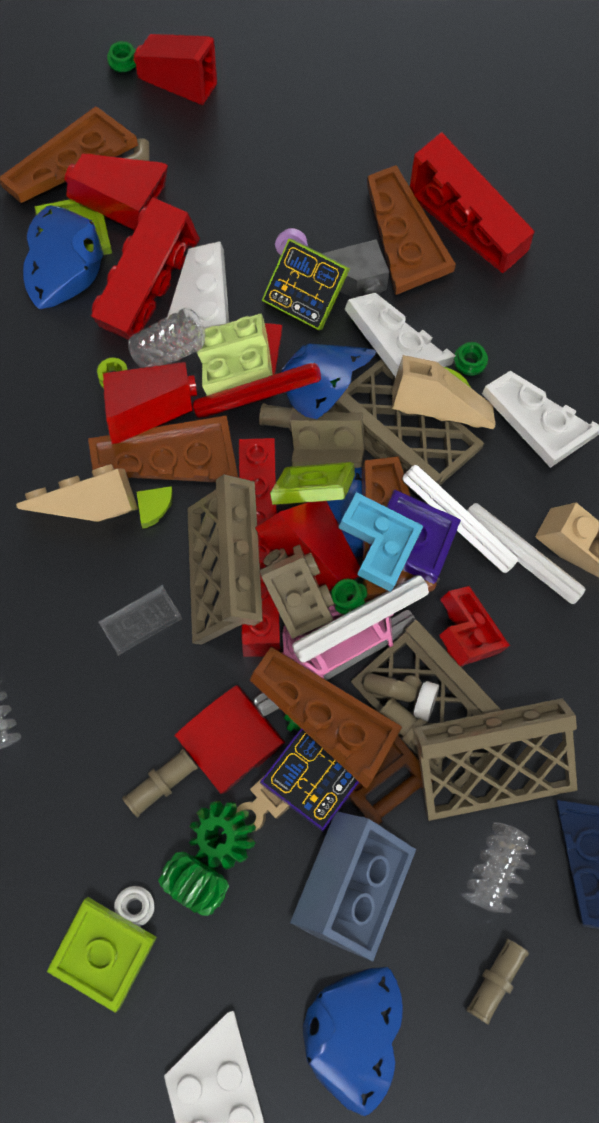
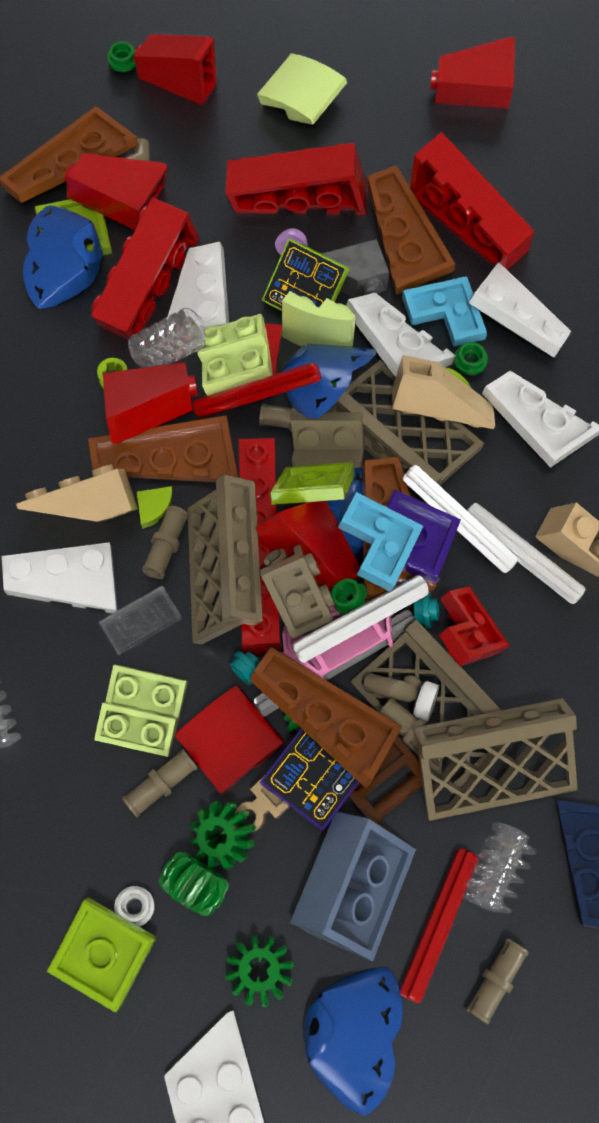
none -> white wing [2,542,118,614]
none -> yellowish green slope [94,664,188,757]
none -> dark tan pin [142,506,189,579]
none -> green gear [225,935,294,1007]
none -> red wedge [226,143,367,215]
none -> teal plate [229,651,260,686]
none -> yellowish green slope [257,53,347,125]
none -> yellowish green slope [282,291,356,347]
none -> red axle [399,848,478,1003]
none -> medium azure plate [402,276,487,347]
none -> teal plate [414,591,440,628]
none -> red slope [430,37,515,109]
none -> white wing [469,262,571,357]

